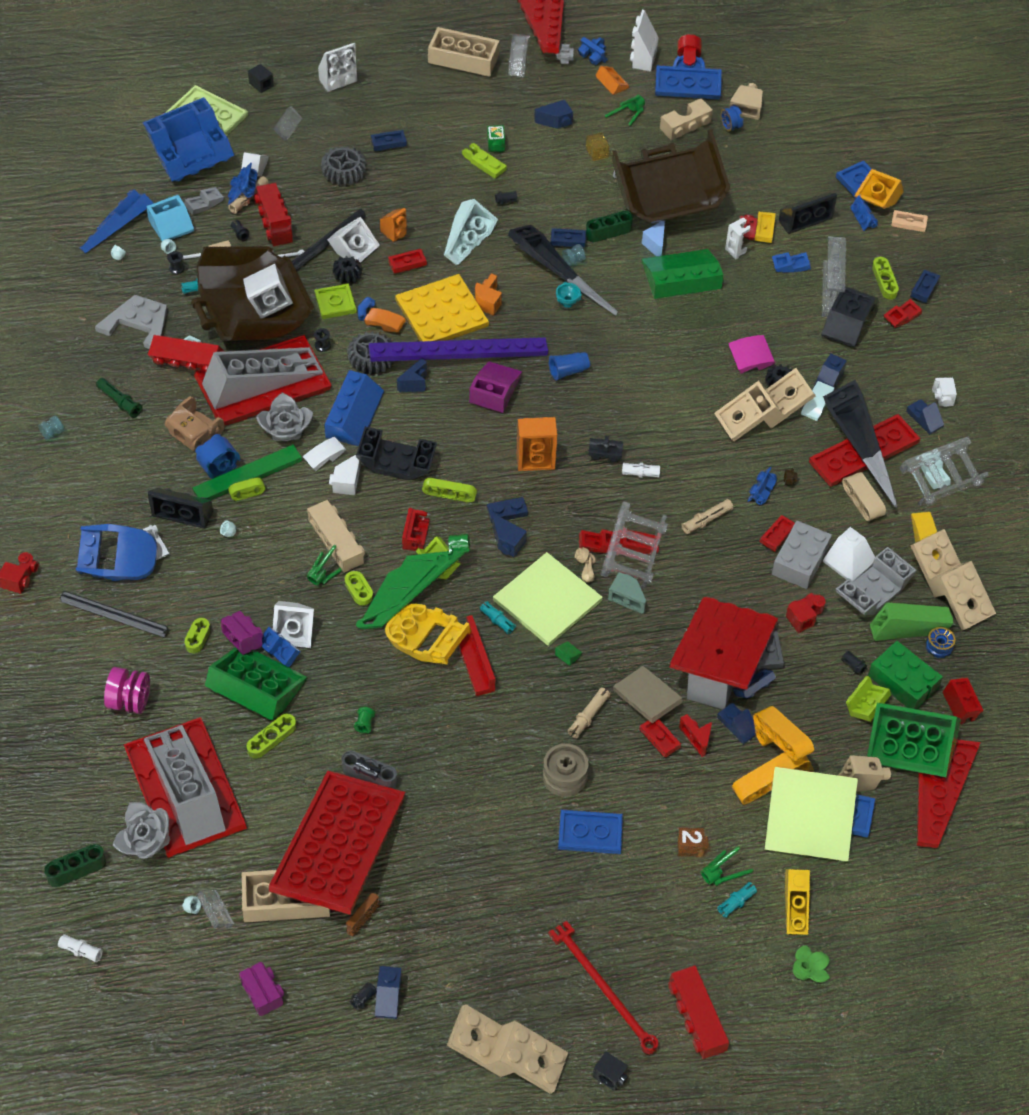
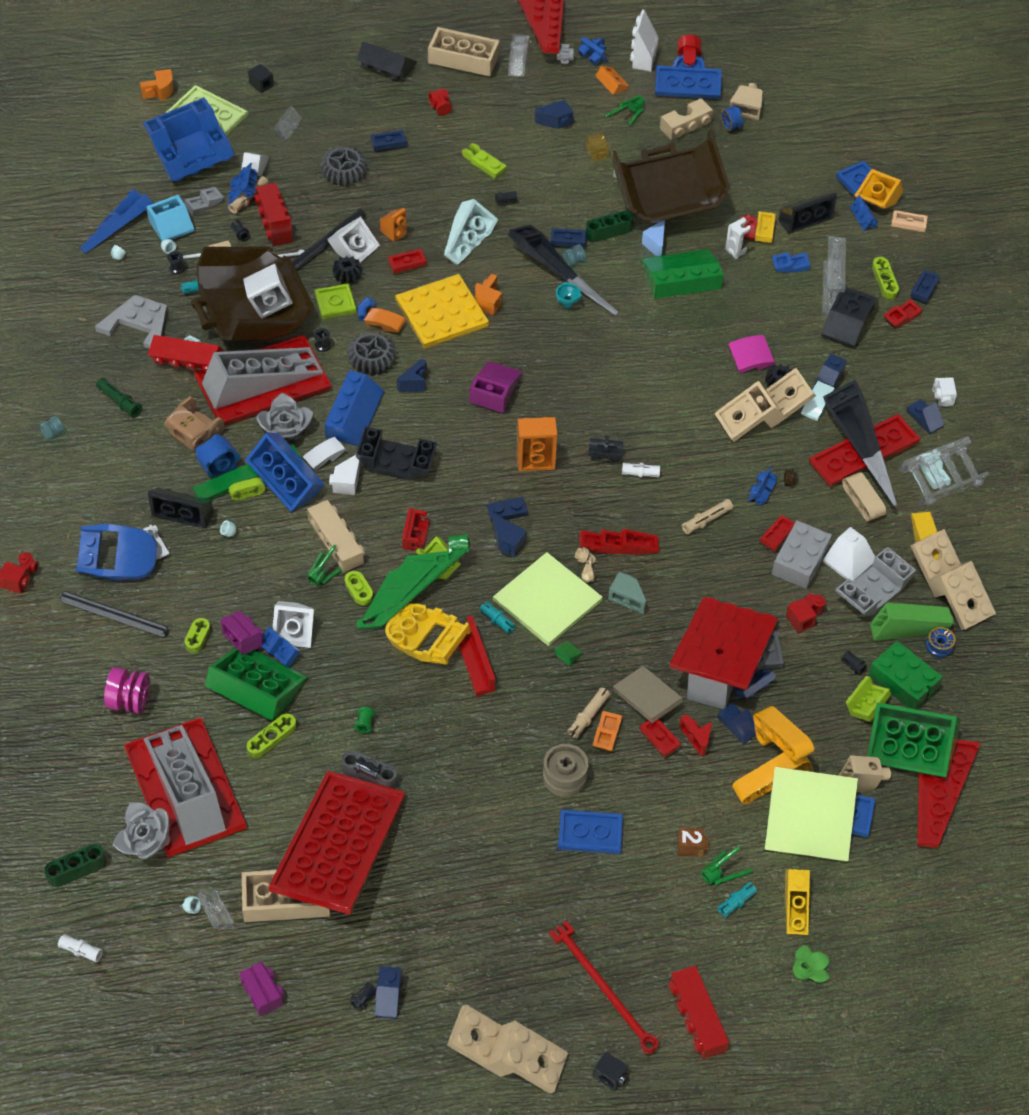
white slope [318,43,357,92] -> none
dark orange tile [346,893,379,937] -> none
dark purple plate [368,337,548,362] -> none
lime beam [422,478,477,502] -> none
green brick [487,125,505,152] -> none
blue plant [549,352,590,380] -> none
clear fence [600,501,668,589] -> none
red hinge [943,678,983,724] -> none
none -> orange brick [140,69,174,101]
none -> blue slope [245,433,325,512]
none -> black slope [357,41,417,79]
none -> red piece [428,88,452,116]
none -> orange slope [592,711,622,752]

